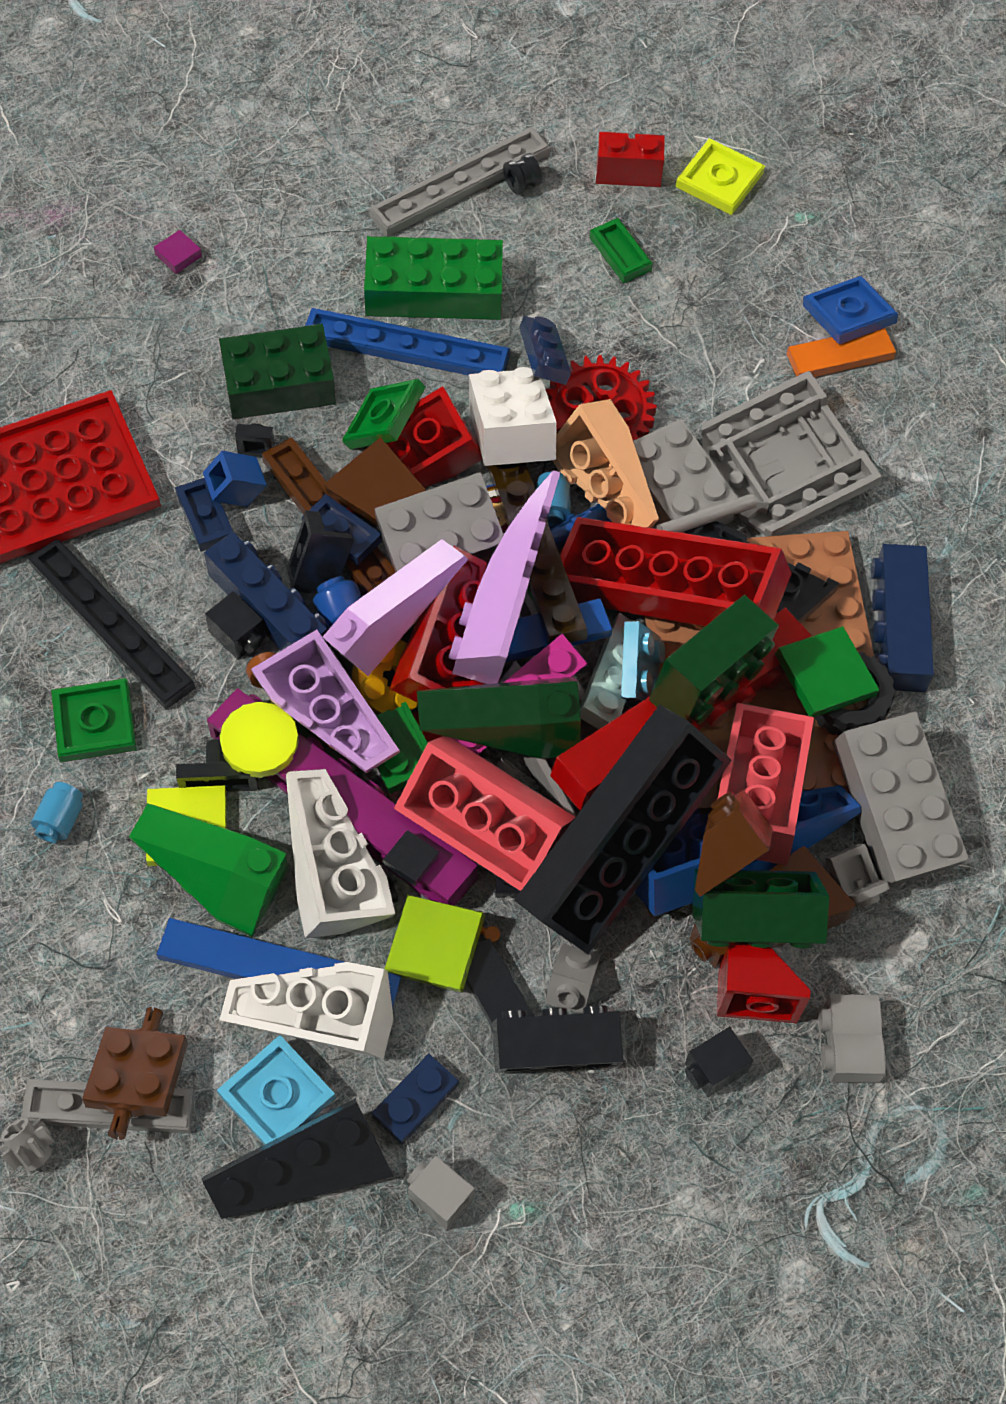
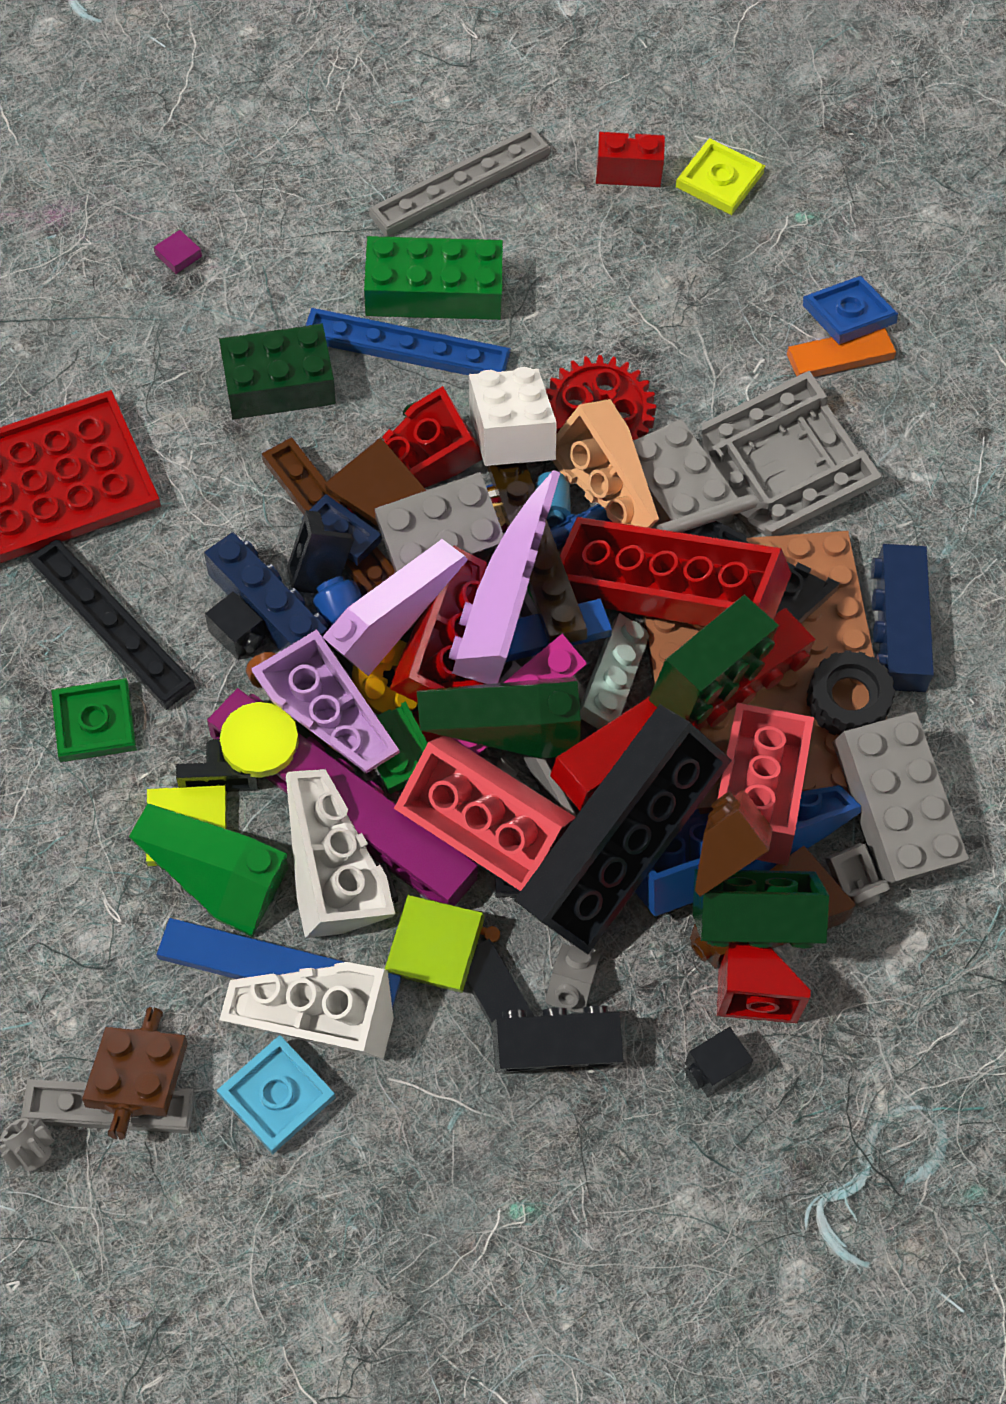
dark azure brick [31,782,83,843] -> none
dark blue plate [175,478,233,552] -> none
black wing [202,1098,393,1219] -> none
blue brick [203,451,267,507] -> none
black plate [235,423,275,458] -> none
green tile [342,379,426,449] -> none
dark blue plate [371,1053,459,1145] -> none
black tile [383,830,439,887] -> none
light grey brick [407,1155,475,1231] -> none
black wheel [503,153,542,194] -> none
dark blue plate [519,316,571,385] -> none
green tile [589,218,653,284] -> none
medium azure plate [621,621,665,706] -> none
green tile [775,626,879,717] -> none
light grey brick [818,994,885,1083] -> none

